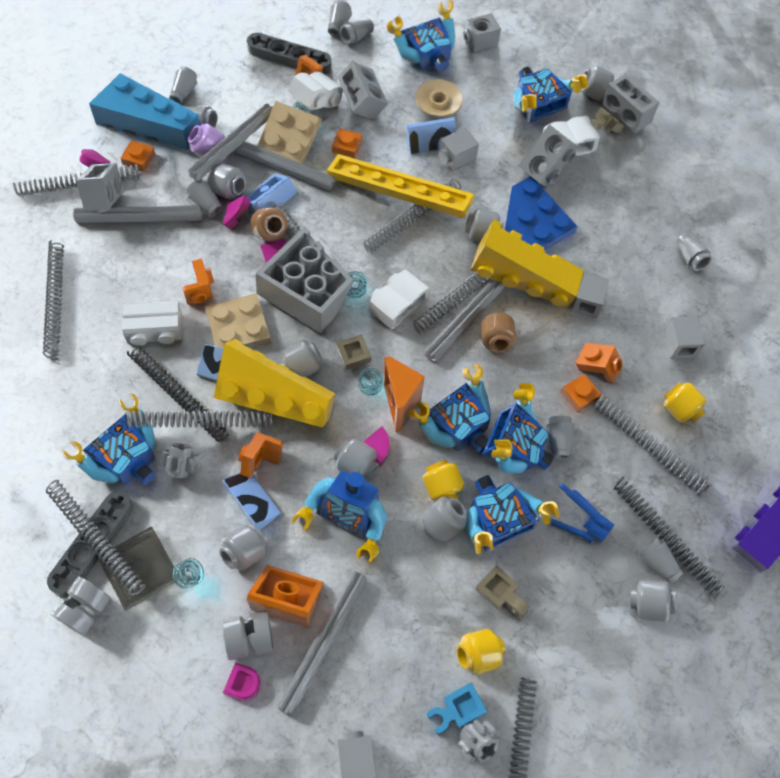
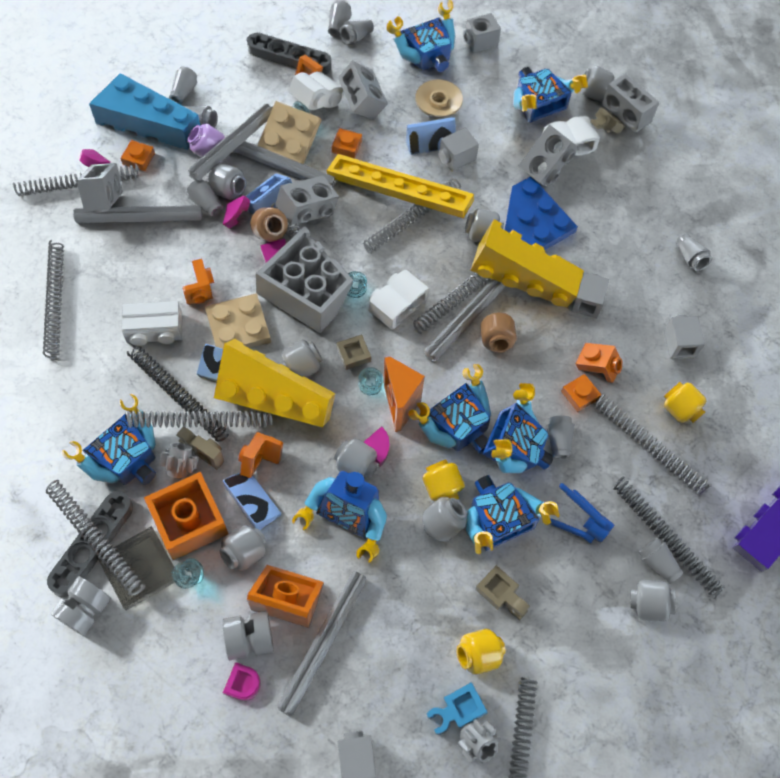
none -> orange brick [144,472,229,561]
none -> dark tan plate [176,427,224,470]
none -> light grey brick [275,176,339,225]

